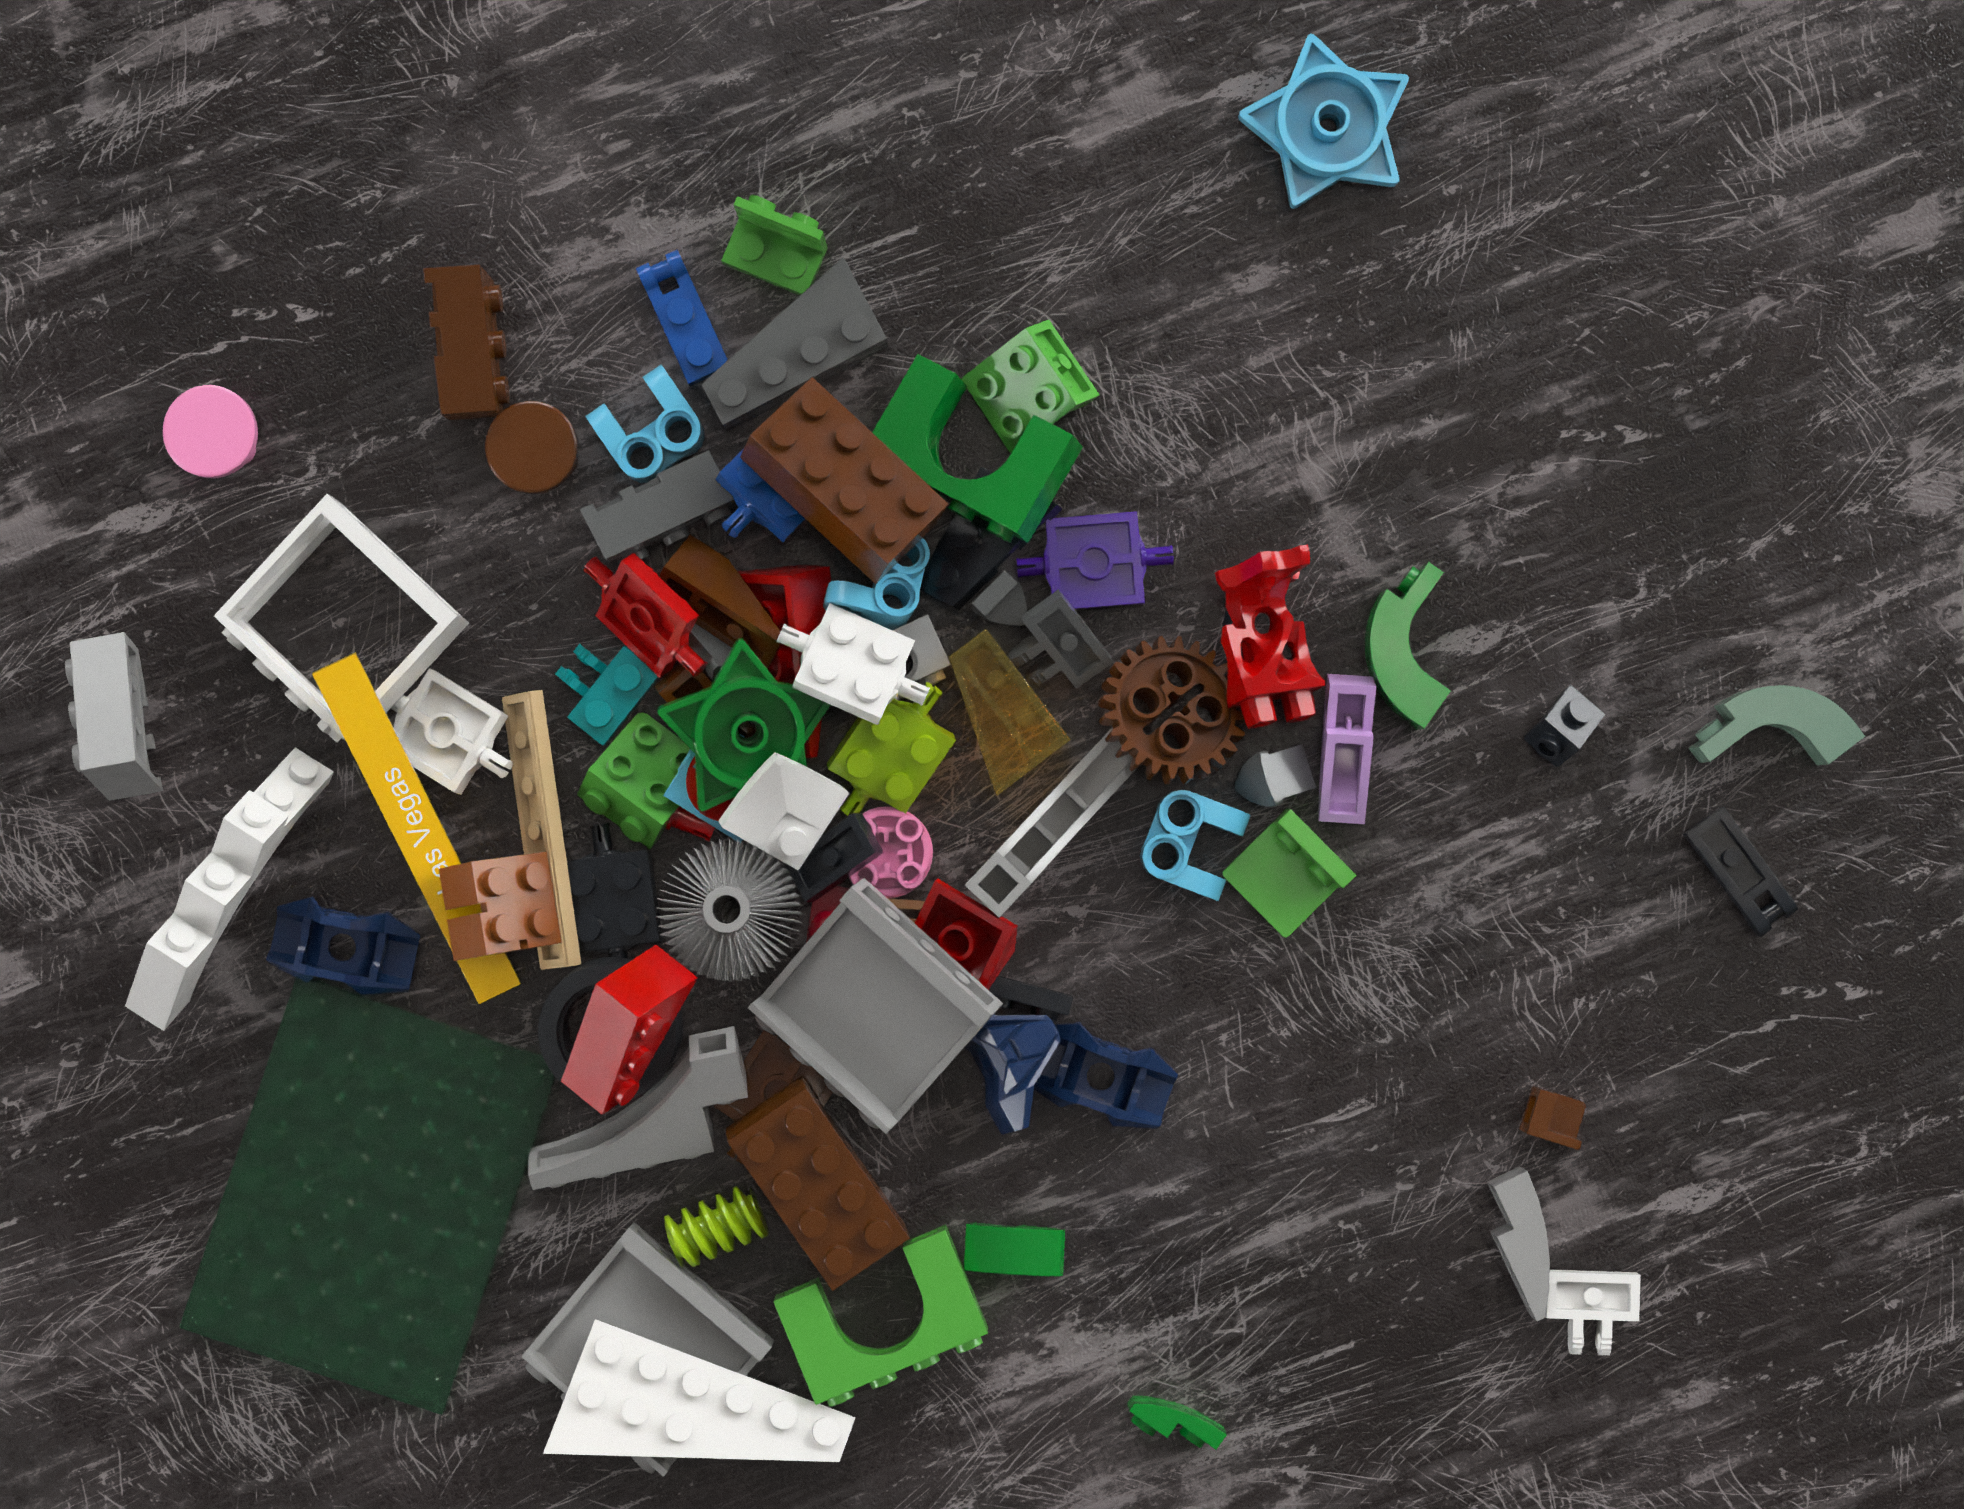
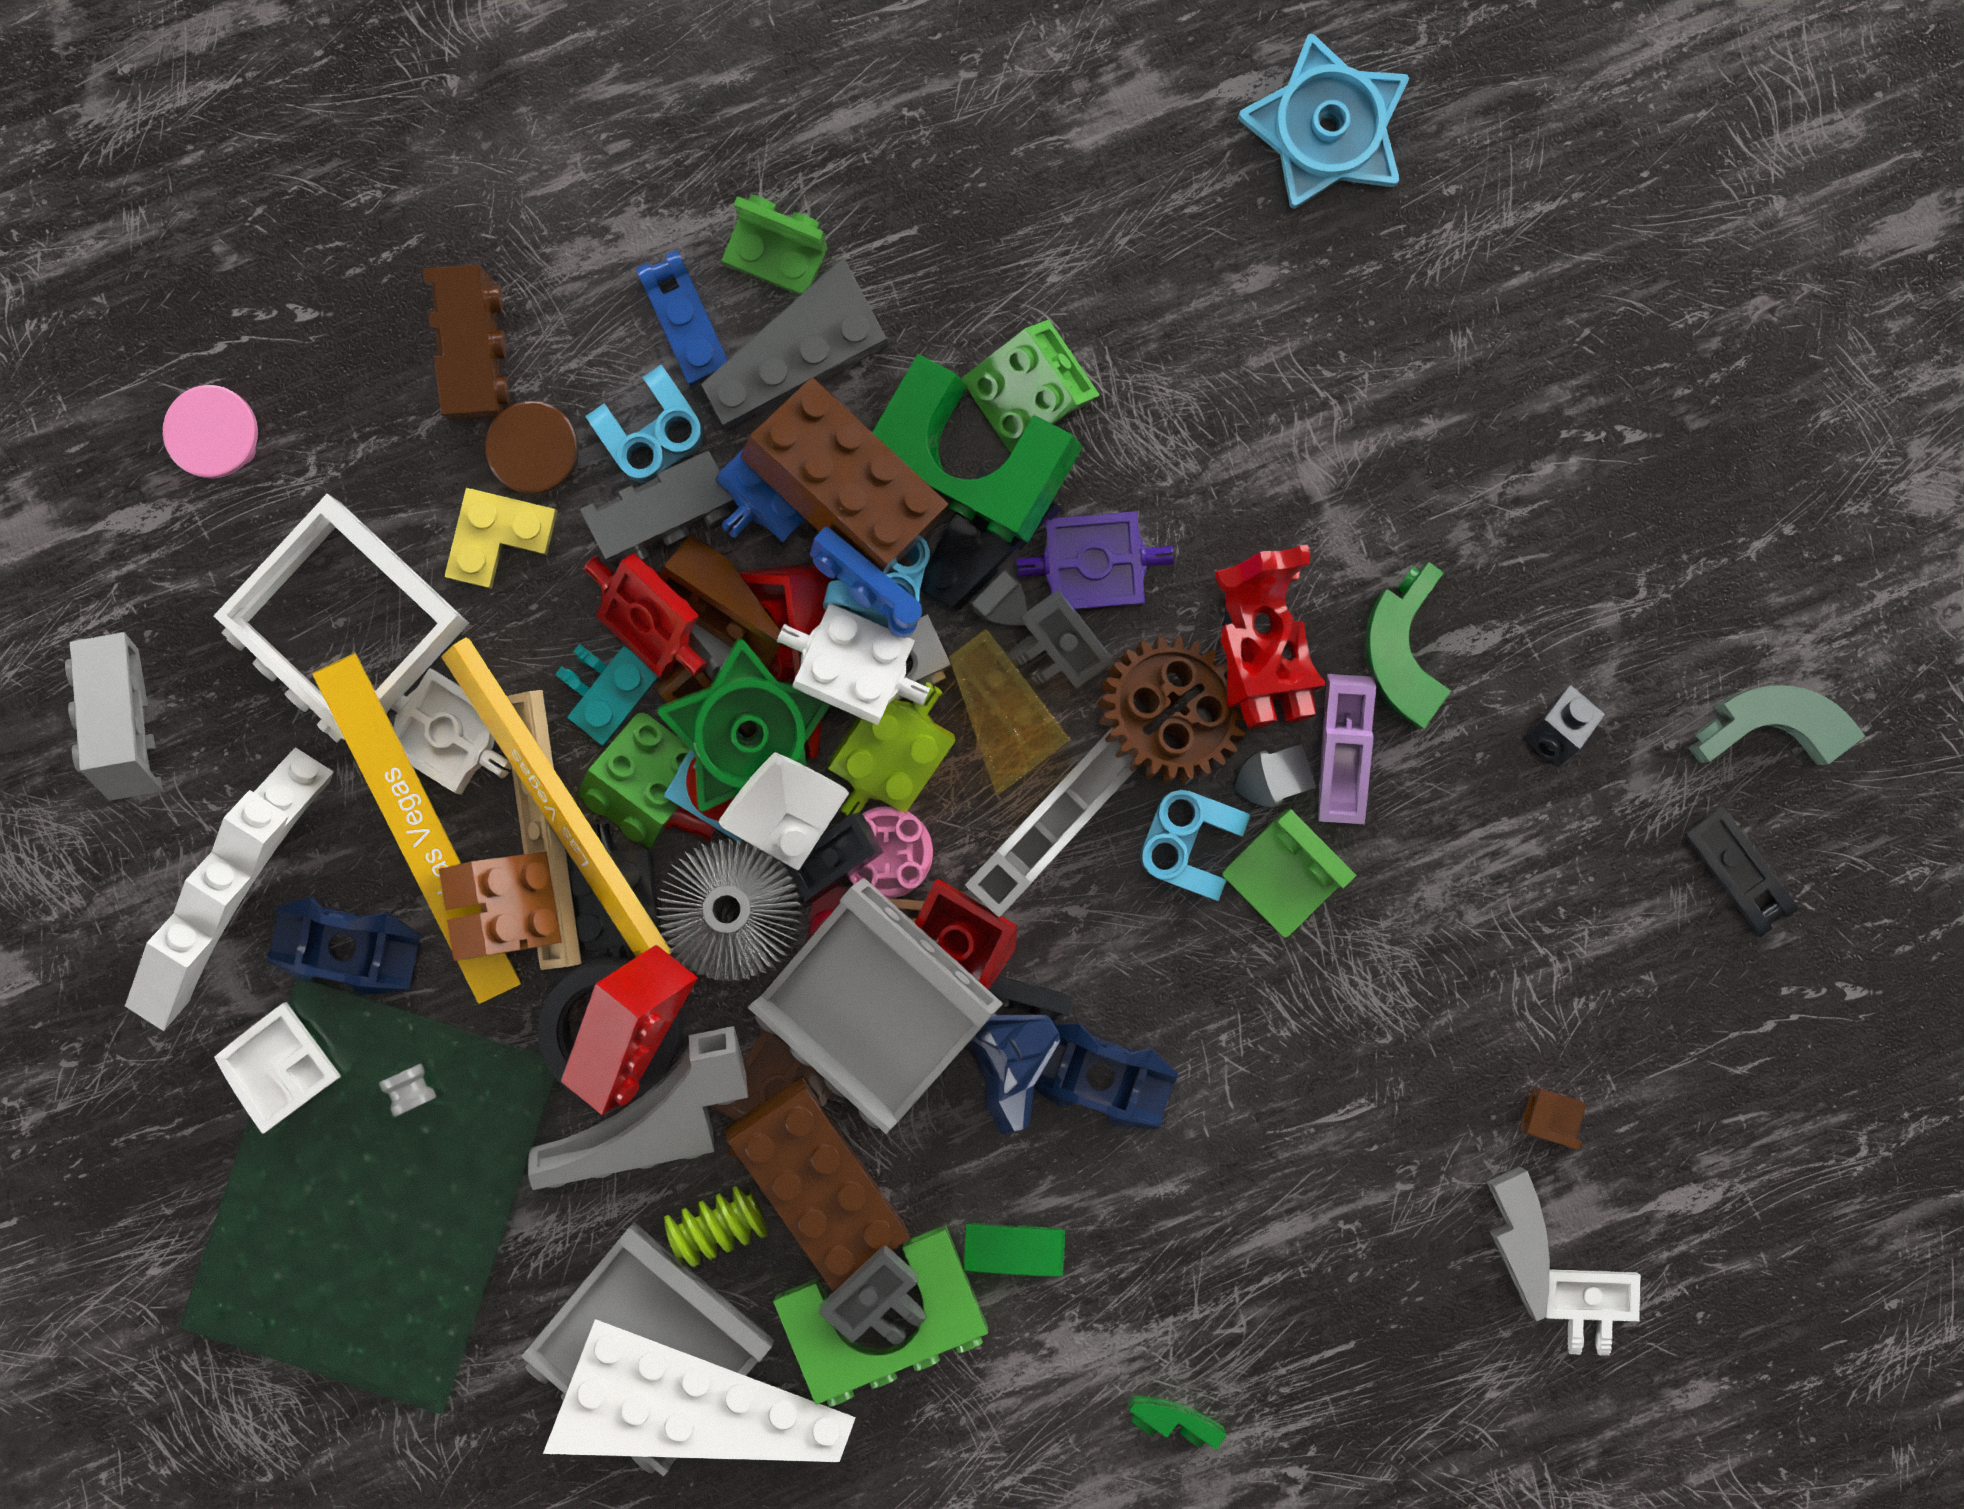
none -> white plate [214,1002,341,1134]
none -> light grey wheel [379,1063,437,1117]
none -> yellow tile [441,637,671,957]
none -> light yellow plate [444,488,558,589]
none -> blue plate [809,526,922,638]
none -> dark grey hinge [819,1244,926,1345]

